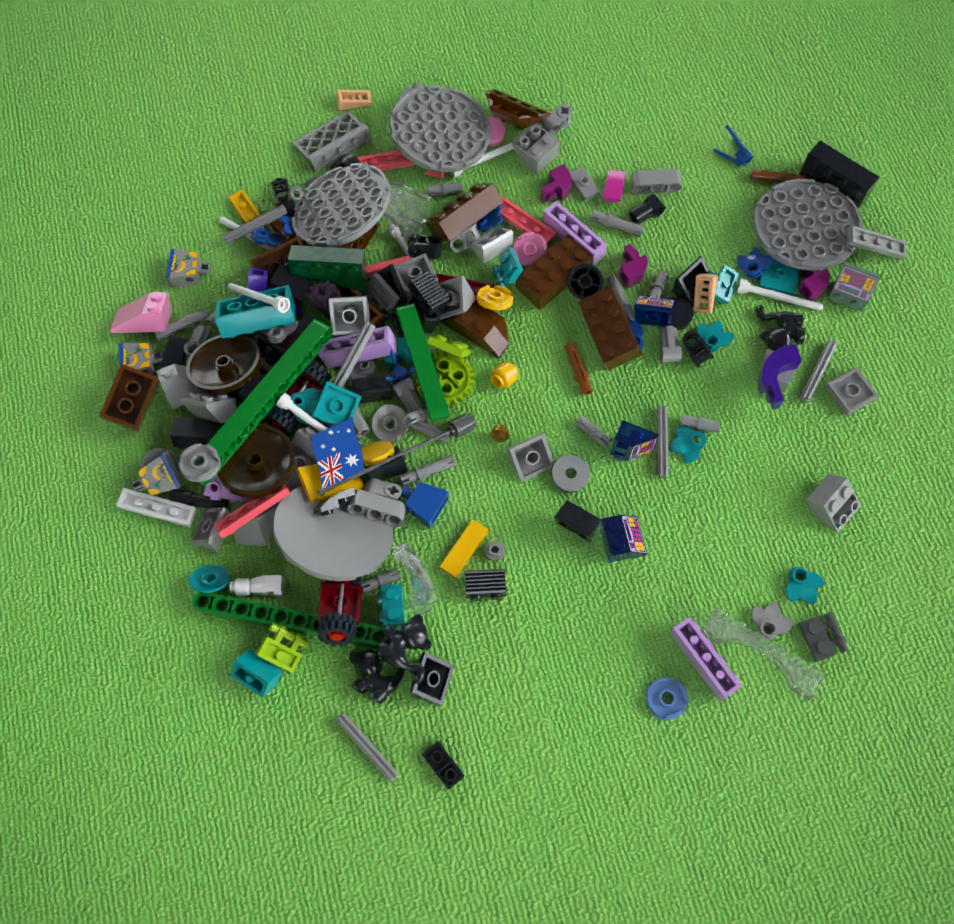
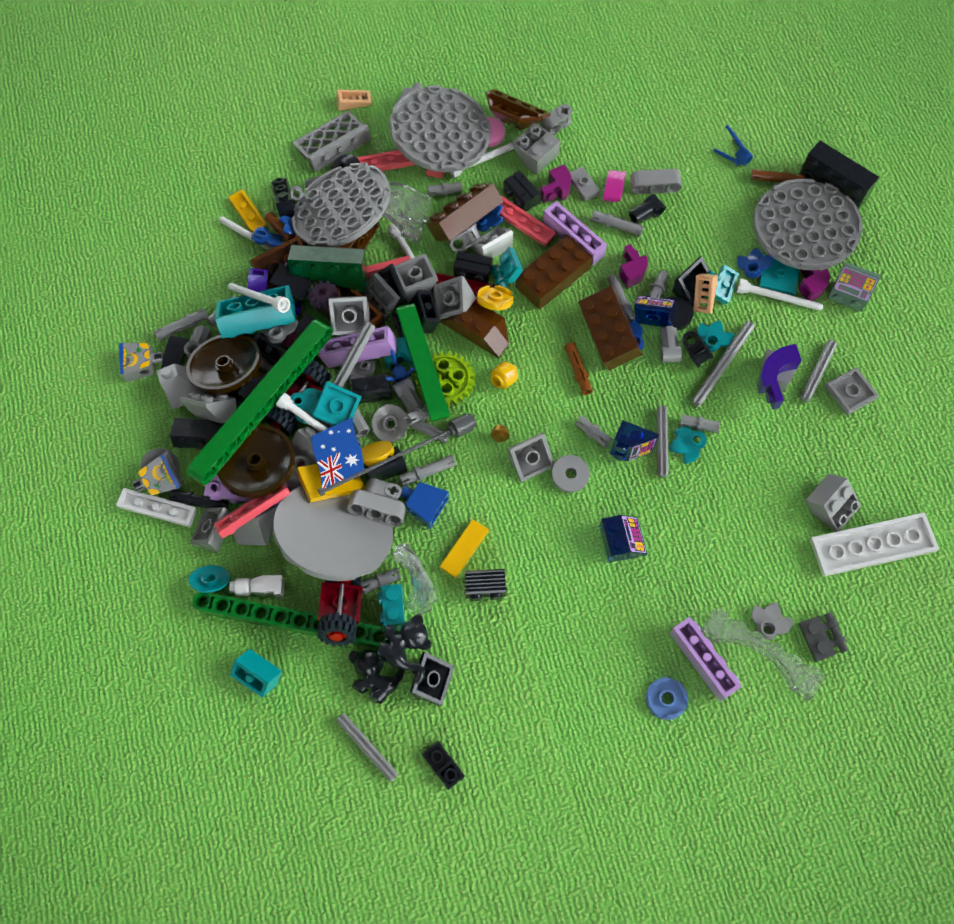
reddish brown brick [99,364,160,433] -> none
bright pink slope [110,292,172,333] -> none
light grey torso [166,249,211,287] -> none
light grey tile [178,444,220,482] -> none
light grey axle [223,205,287,244] -> none
lime plate [256,623,308,673] -> none
slope [313,487,355,516] -> none
black piece [408,234,442,259] -> none
black brick [408,270,449,316] -> none
lime plate [427,334,472,358] -> none
light grey plate [485,541,505,561] -> none
bright pink tile [513,232,548,267] -> none
black slope [554,500,602,542] -> none
black cylinder [567,263,603,300] -> none
black animal [756,305,805,351] -> none
teal plate [786,567,825,604] -> none
light grey tile [847,225,906,260] -> none
none -> black brick [453,251,493,283]
none -> black brick [503,171,541,212]
none -> light grey axle [691,321,755,407]
none -> white plate [810,513,939,577]

